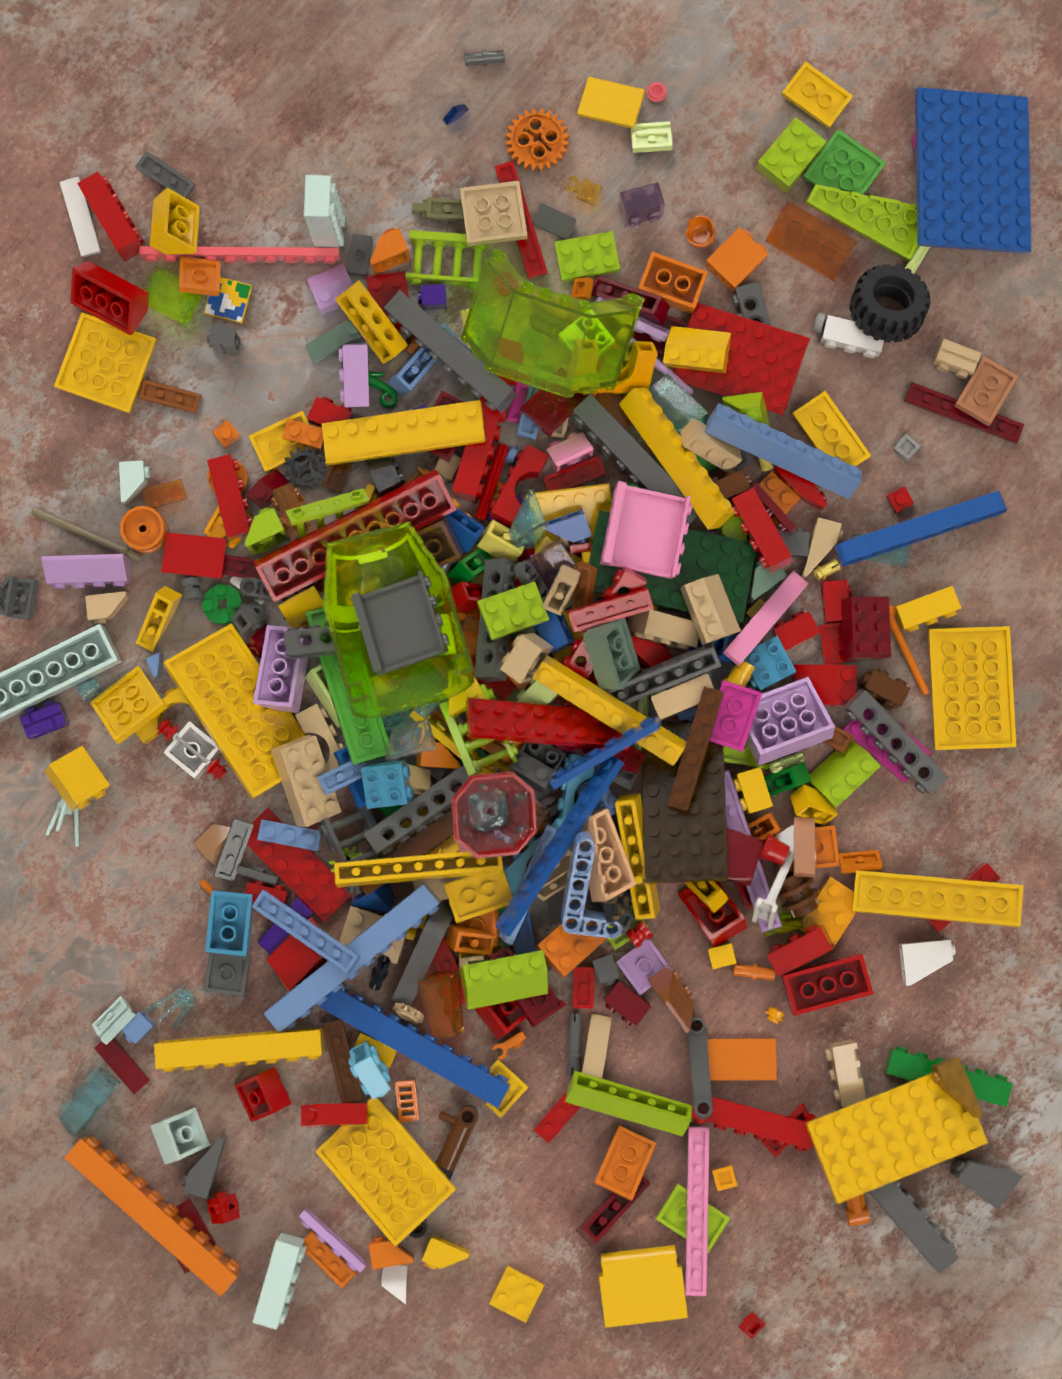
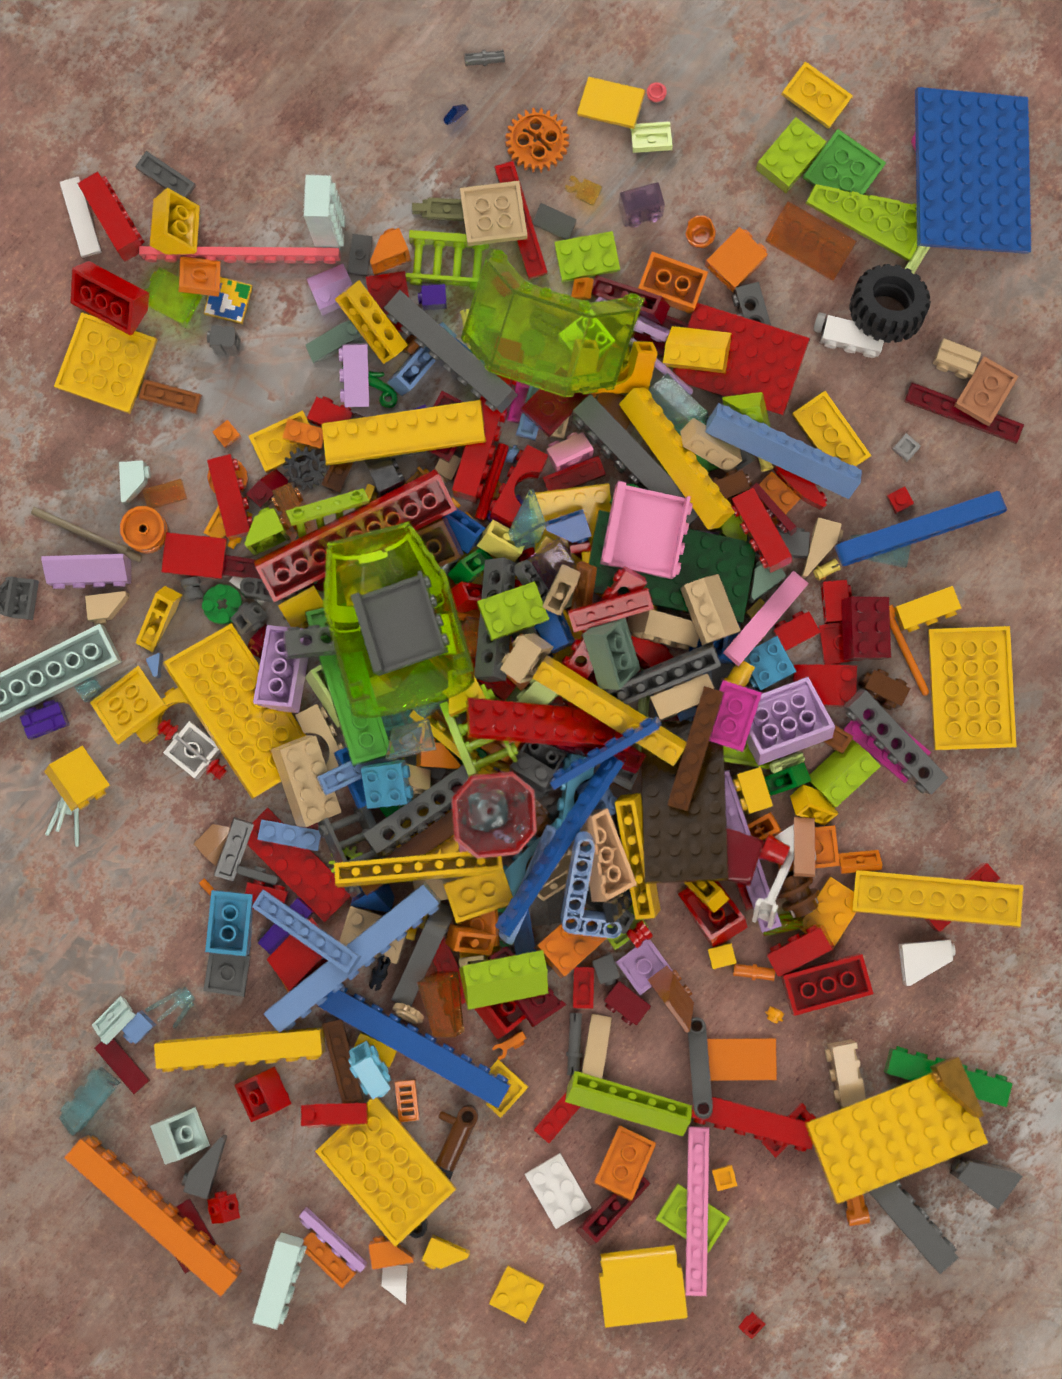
none -> white plate [525,1153,591,1229]

